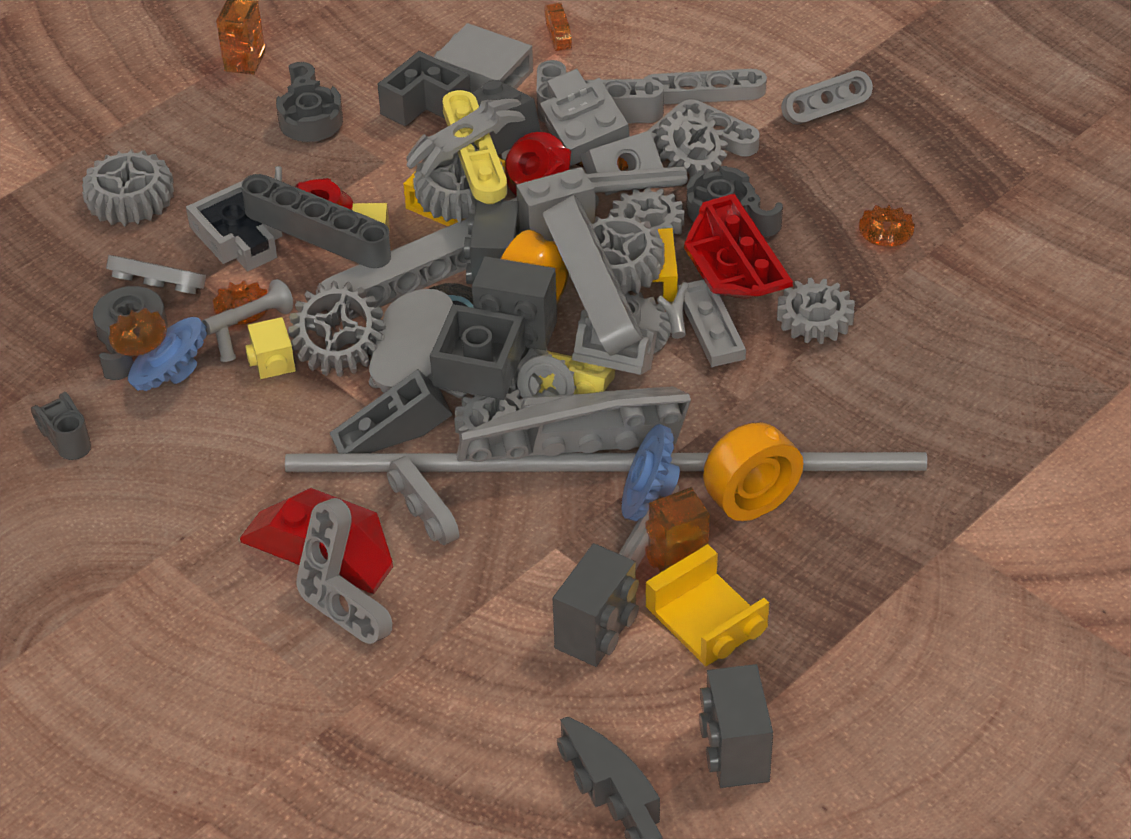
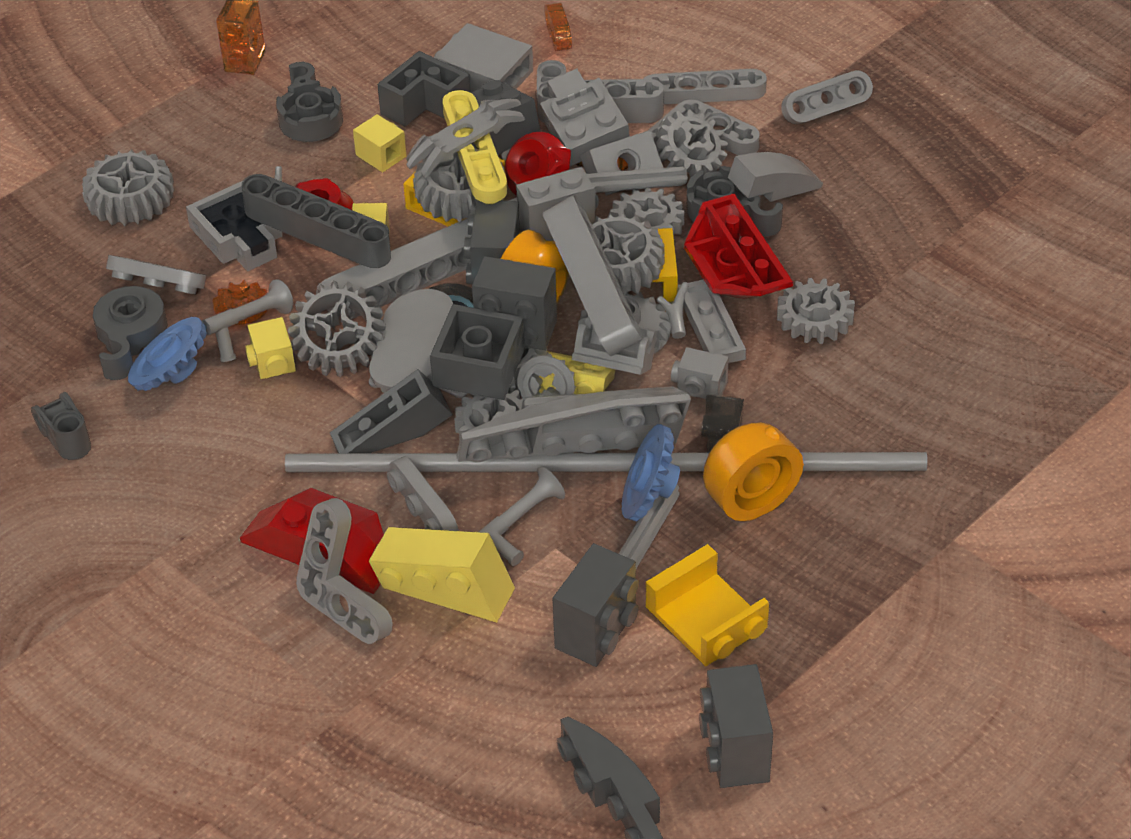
clear orange gear [108,307,167,356] -> none
clear orange brick [645,487,710,572] -> none
clear orange gear [859,204,915,247] -> none
none -> light yellow brick [353,114,407,173]
none -> light yellow wedge [369,527,515,623]
none -> light grey piece [479,467,565,566]
none -> light grey brick [671,347,729,407]
none -> clear smoke brick [701,395,744,453]
none -> light grey slope [728,152,823,202]

